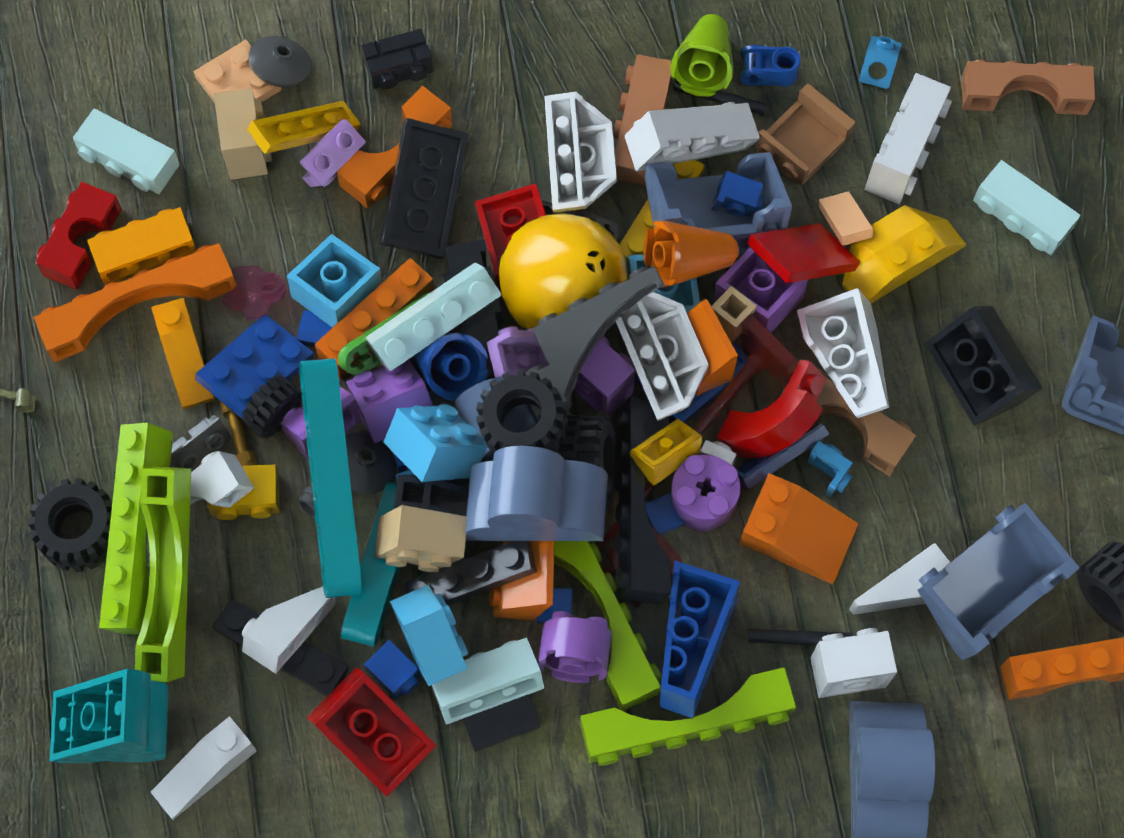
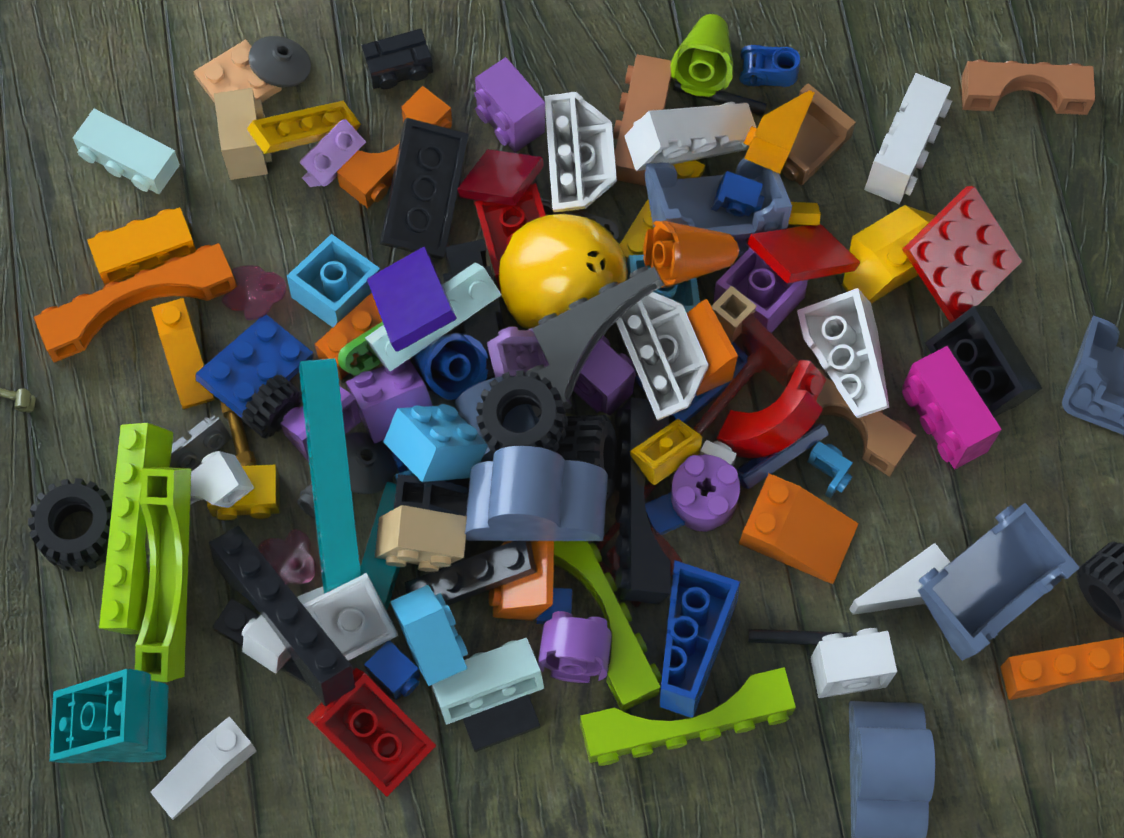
red arch [35,181,122,290] -> none
blue tile [296,310,332,347] -> none
light nougat tile [819,191,873,246] -> none
dark azure bracket [859,36,902,89] -> none
light aqua brick [973,160,1081,256] -> none
none -> black arch [209,525,355,706]
none -> clear pink plate [258,529,316,585]
none -> white tile [304,573,398,661]
none -> dark purple tile [367,247,457,352]
none -> dark red tile [457,149,544,206]
none -> medium lavender brick [474,57,545,153]
none -> light orange slope [744,90,815,174]
none -> yellow tile [788,202,821,226]
none -> plate [902,186,1022,323]
none -> dark pink brick [902,346,1002,470]

